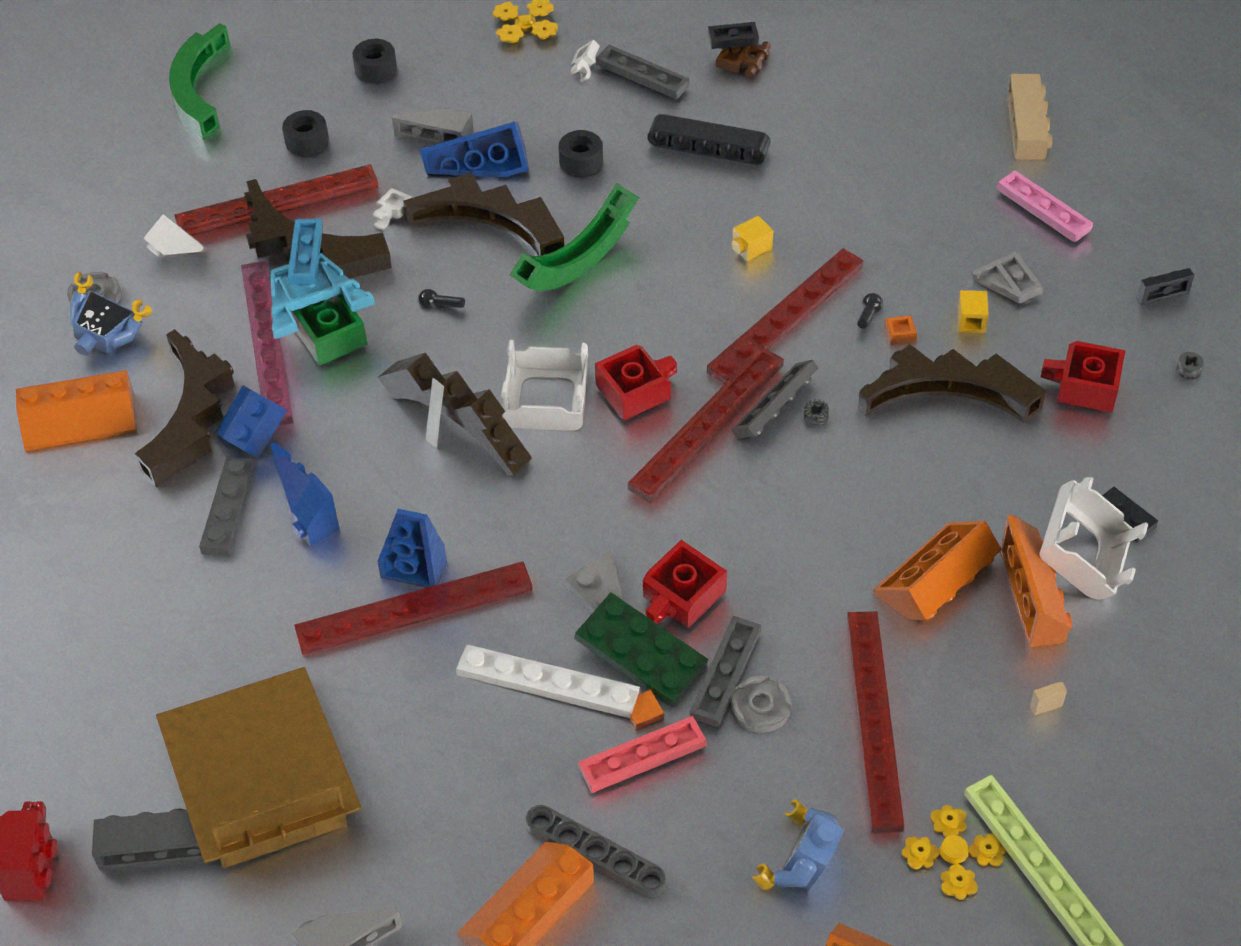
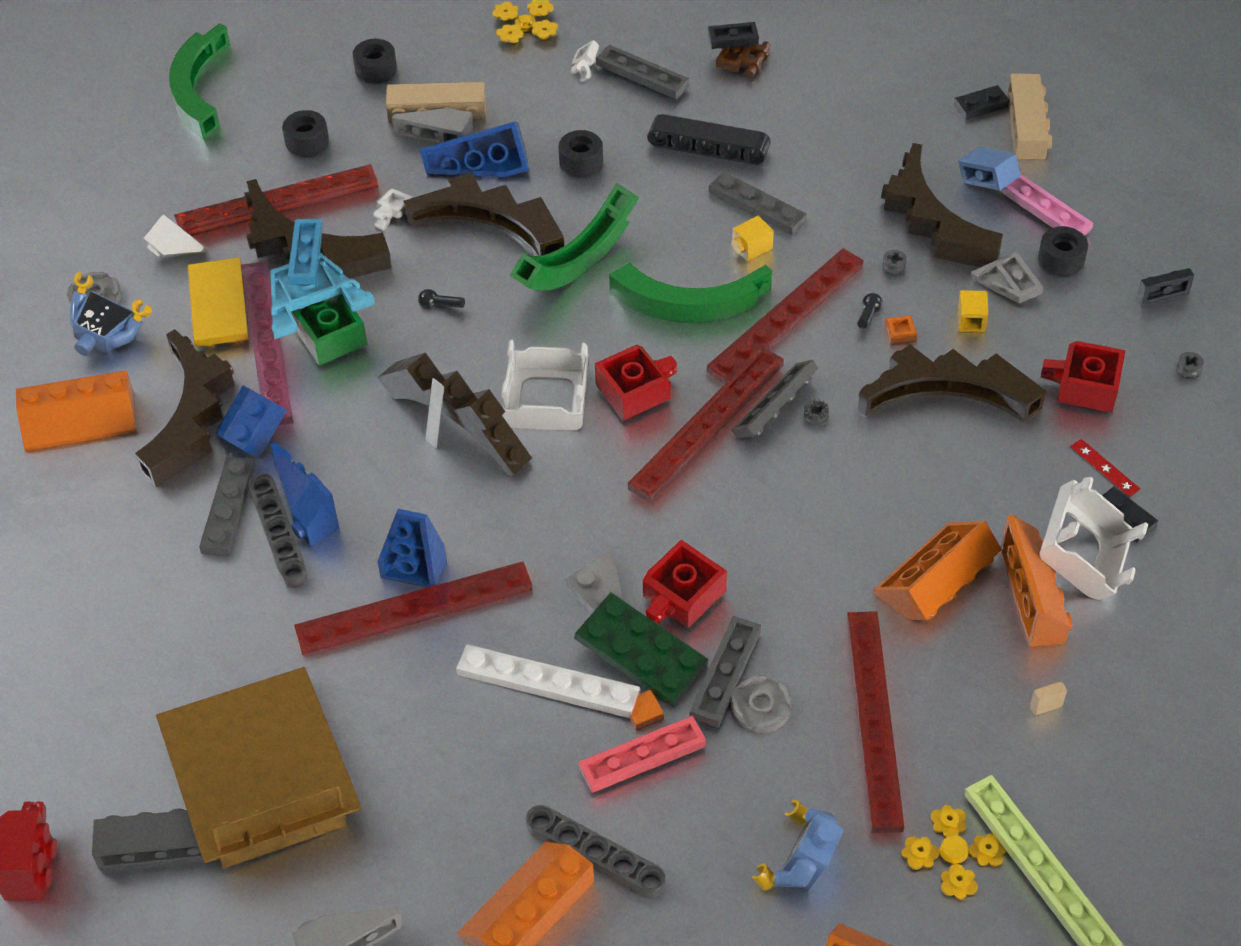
none -> yellow tile [188,257,249,347]
none -> dark grey beam [249,473,307,588]
none -> tan brick [386,82,486,123]
none -> green arch [609,263,772,323]
none -> dark grey plate [709,171,807,235]
none -> dark brown arch [881,143,1003,267]
none -> dark grey bush [882,250,907,275]
none -> black plate [954,85,1010,120]
none -> medium blue brick [958,147,1021,191]
none -> black tyre [1038,226,1089,276]
none -> red sticker [1070,439,1141,497]

